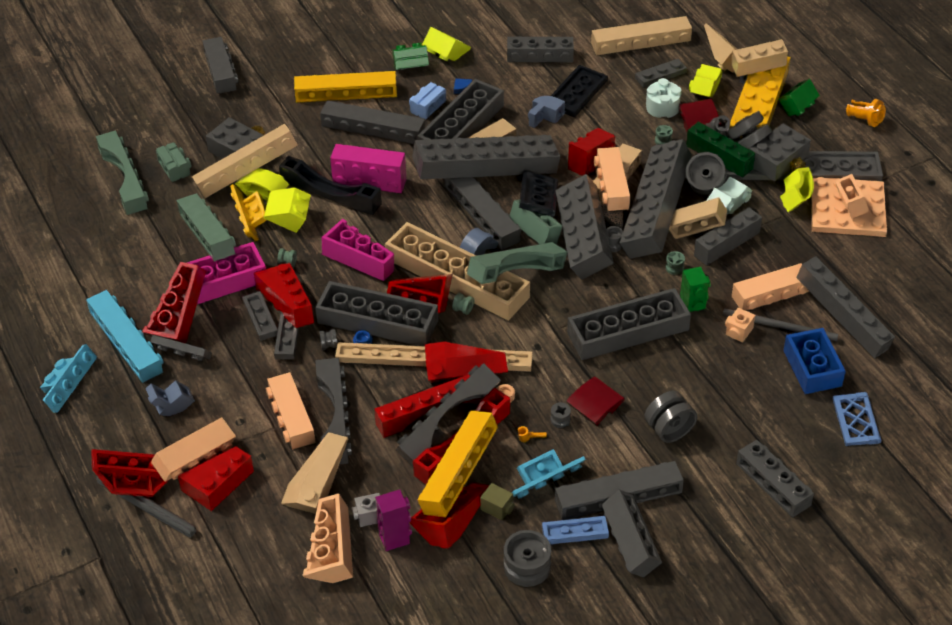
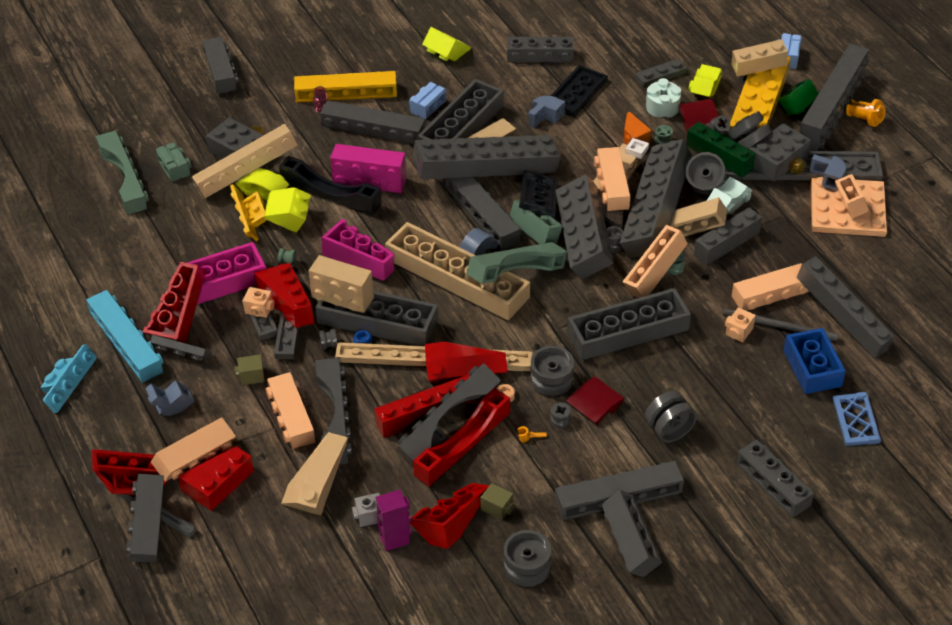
sand green brick [176,193,236,261] -> none
light nougat wedge [303,494,353,583] -> none
red wedge [387,274,453,313] -> none
green brick [392,42,429,70] -> none
yellow brick [417,411,498,517] -> none
sand green wheel [452,292,474,315] -> none
blue tile [454,79,472,94] -> none
medium azure bracket [512,449,586,499] -> none
medium blue plate [542,516,609,544] -> none
red wedge [568,128,616,176] -> none
tan brick [591,16,692,55] -> none
green brick [680,267,710,312] -> none
tan wedge [704,23,738,73] -> none
neon yellow brick [780,167,814,212] -> none
none -> dark grey brick [126,474,164,563]
none -> olive brick [234,354,265,385]
none -> light nougat brick [243,287,275,318]
none -> tan brick [309,255,374,313]
none -> clear pink cone [313,86,329,112]
none -> dark grey wheel [530,346,574,397]
none -> orange slope [623,112,652,145]
none -> light nougat brick [623,225,688,298]
none -> white tile [625,138,649,159]
none -> light blue brick [778,33,802,69]
none -> dark grey brick [800,43,870,151]
none -> sand blue brick [810,154,846,191]

